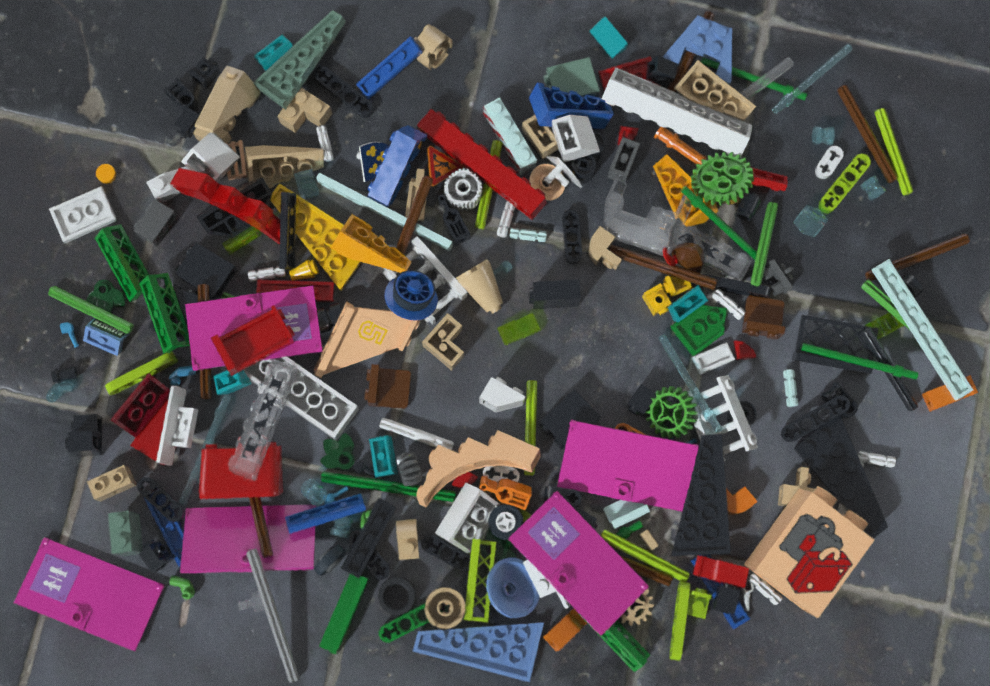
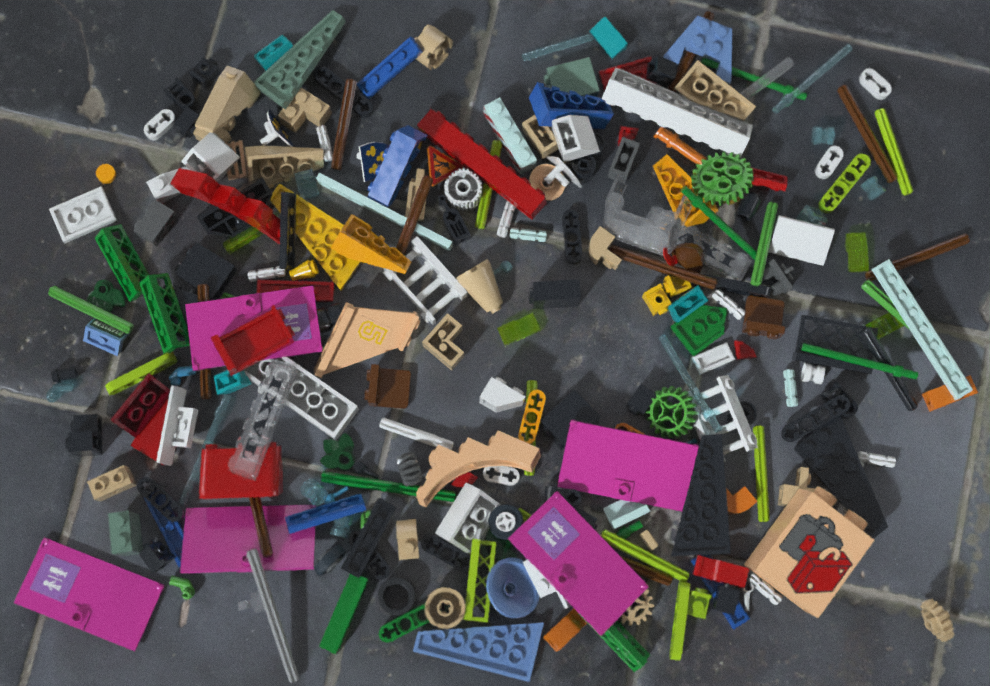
dark azure hand [60,322,79,348] -> none
teal slope [369,435,398,477] -> none
blue piece [384,270,438,320] -> none
orange piece [479,476,532,510] -> none
none -> white beam [144,109,176,140]
none -> shield [260,110,294,147]
none -> reddish brown axle [331,79,357,171]
none -> light orange beam [518,390,546,444]
none -> clear light blue bar [522,33,593,61]
none -> lime axle [753,425,770,522]
none -> white tile [768,215,835,266]
none -> white wheel [801,362,825,385]
none -> clear neon green slope [846,232,869,272]
none -> white beam [859,69,892,100]
none -> tan gear [920,599,955,642]

